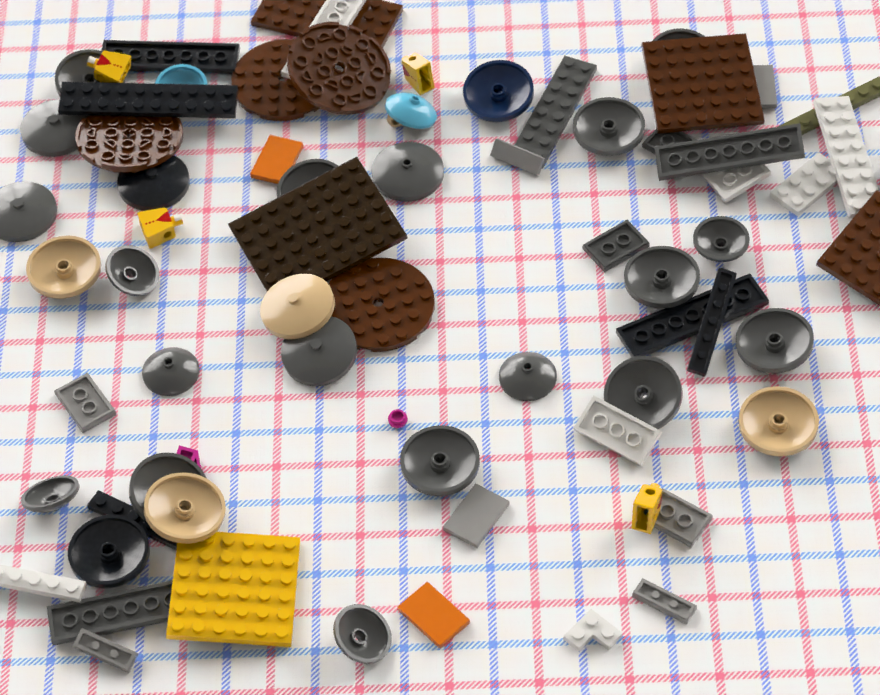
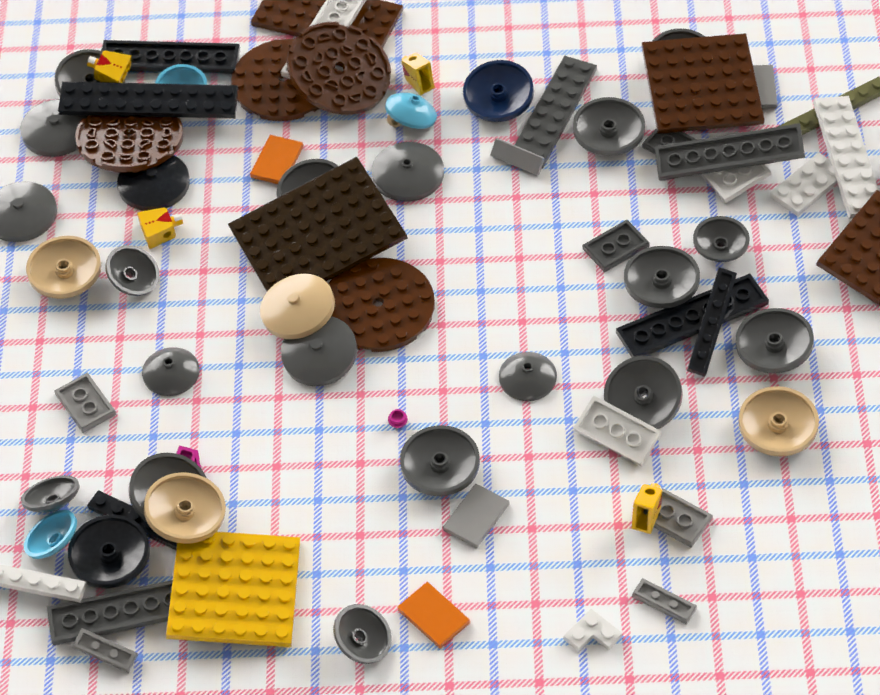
none -> medium azure dish [24,510,77,559]

